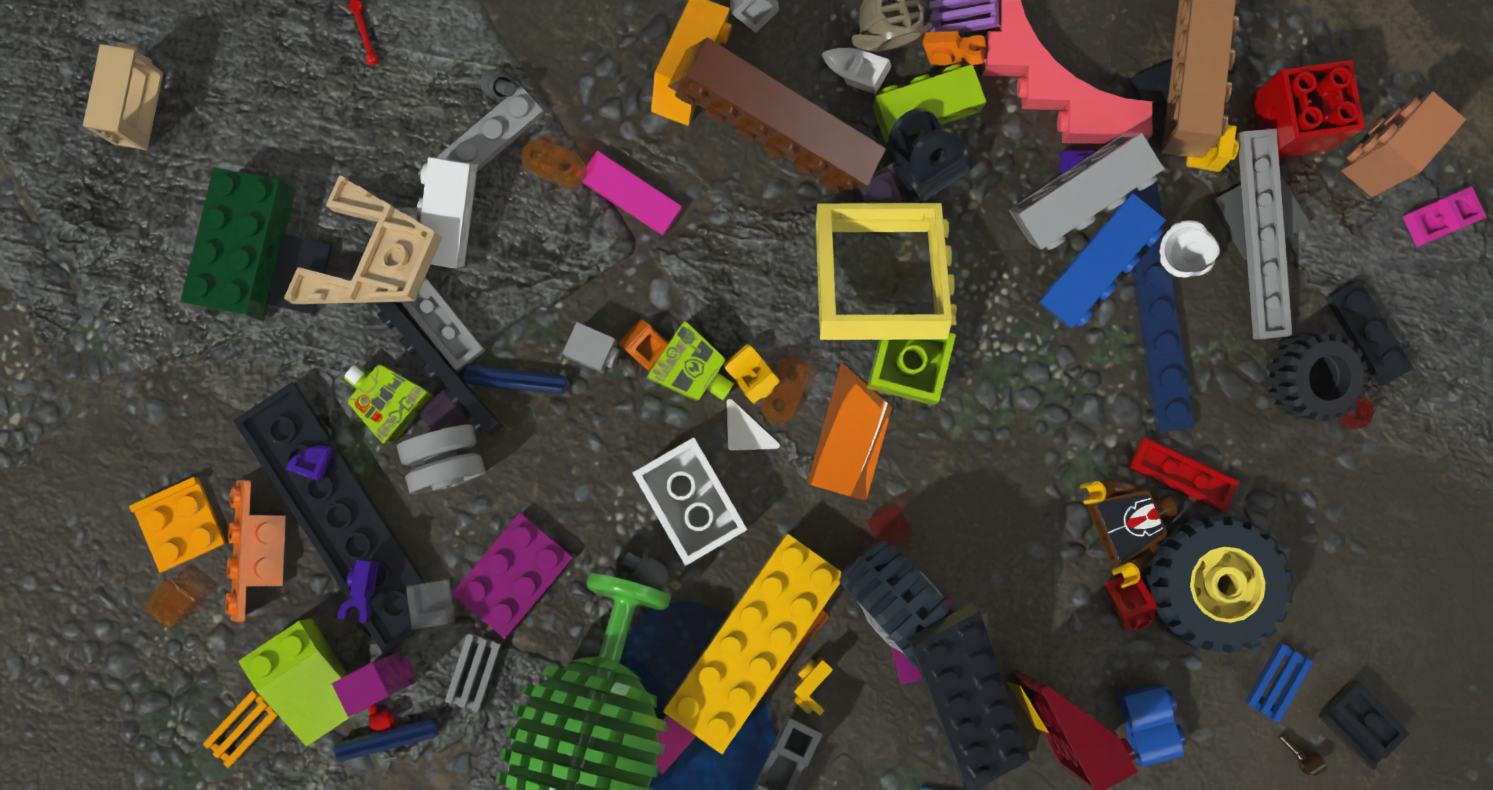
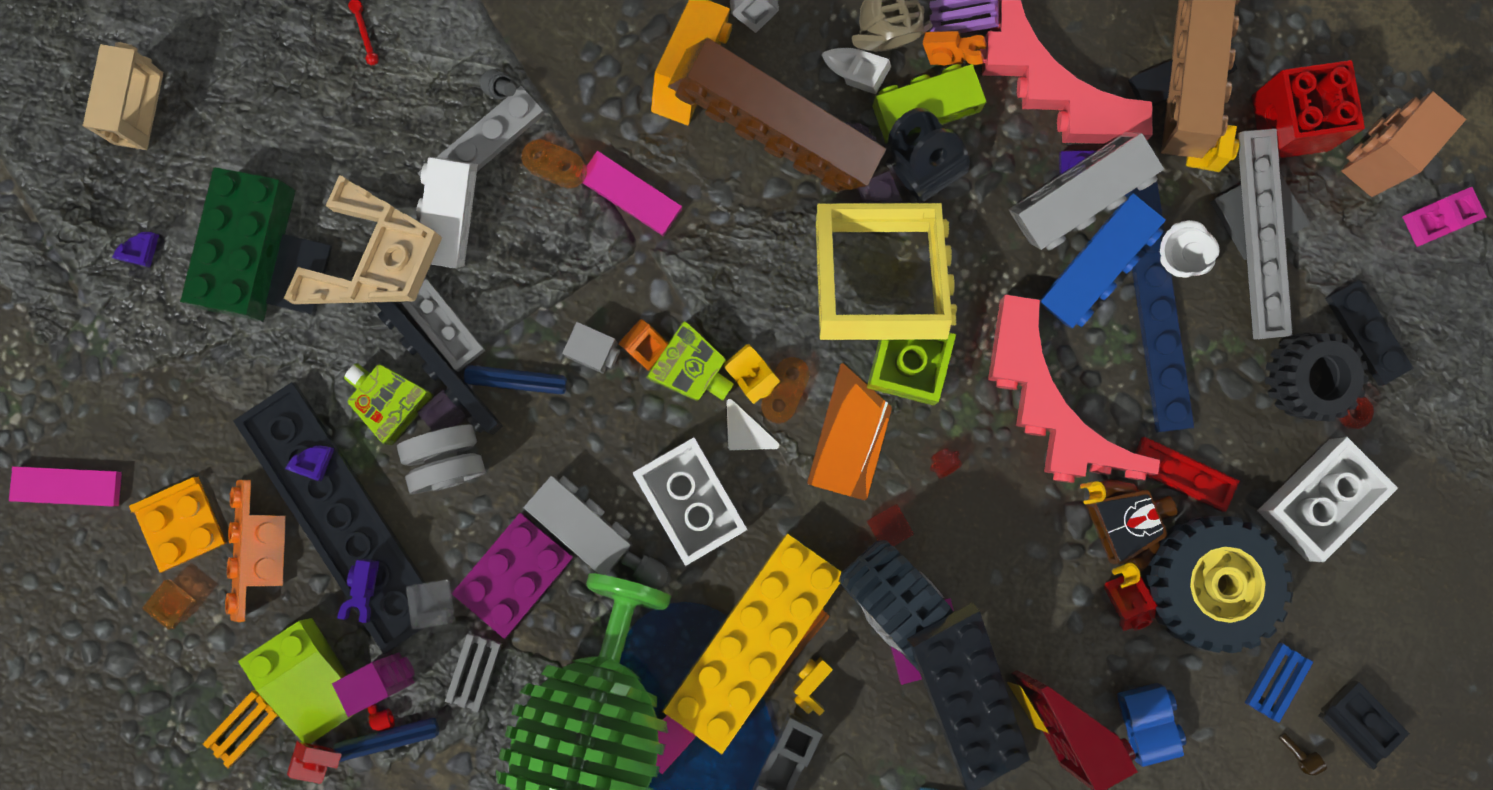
none -> dark pink tile [9,466,122,507]
none -> dark purple tile [112,232,159,268]
none -> red bracket [287,741,342,784]
none -> light grey brick [523,475,633,575]
none -> clear red plate [930,448,962,479]
none -> coral arch [988,295,1160,483]
none -> white brick [1257,437,1398,562]

